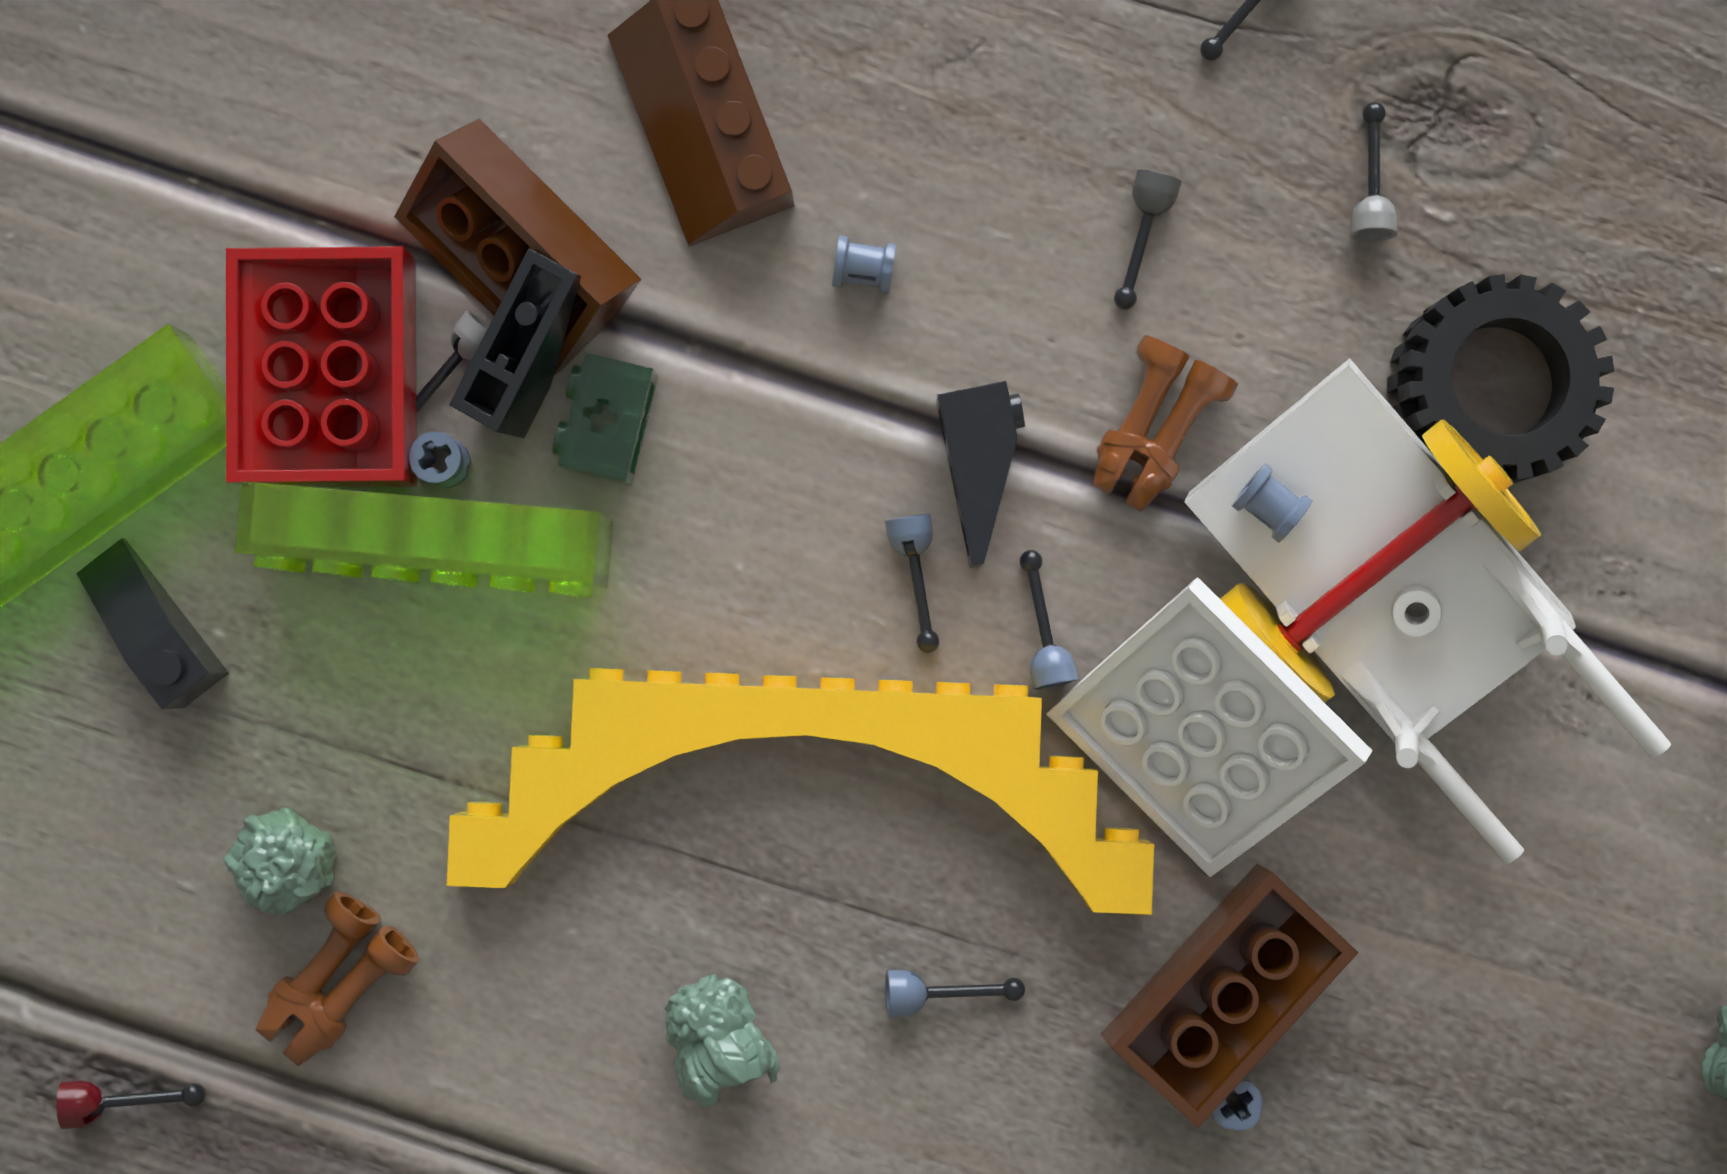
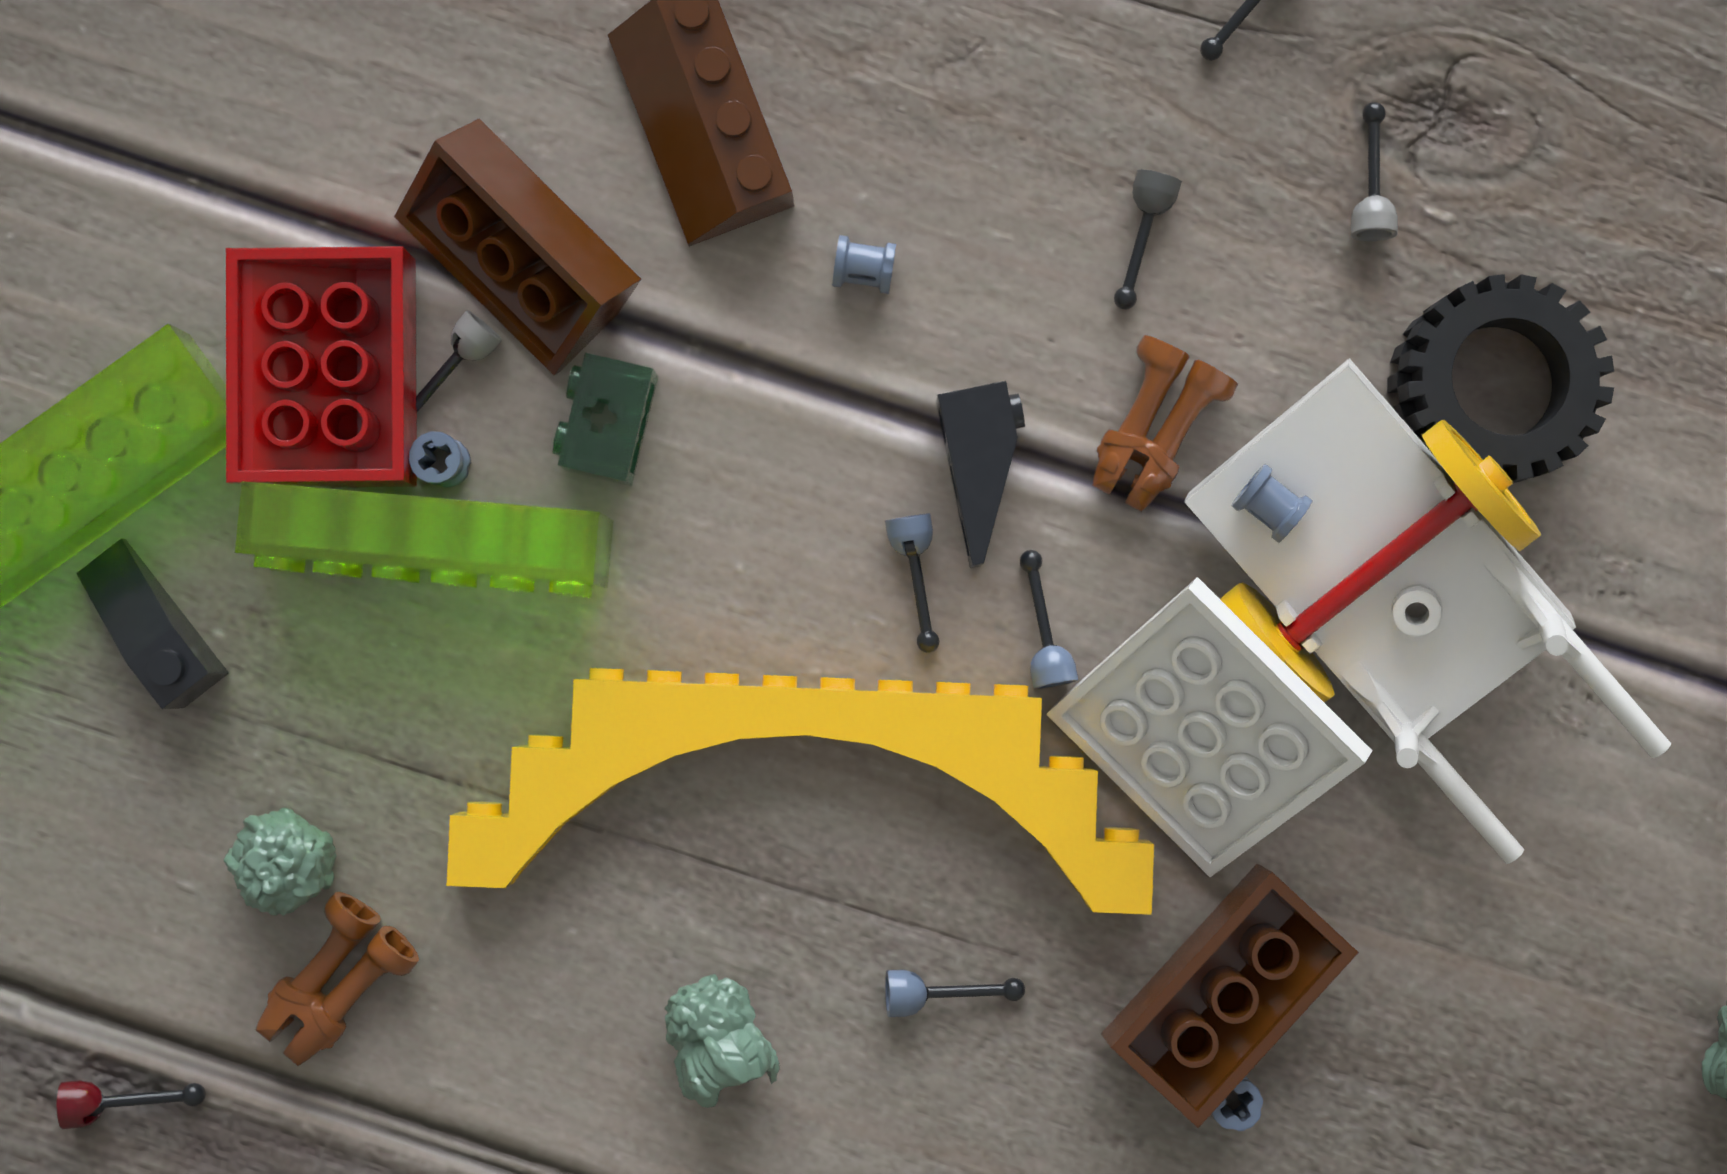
black slope [449,248,581,438] -> none

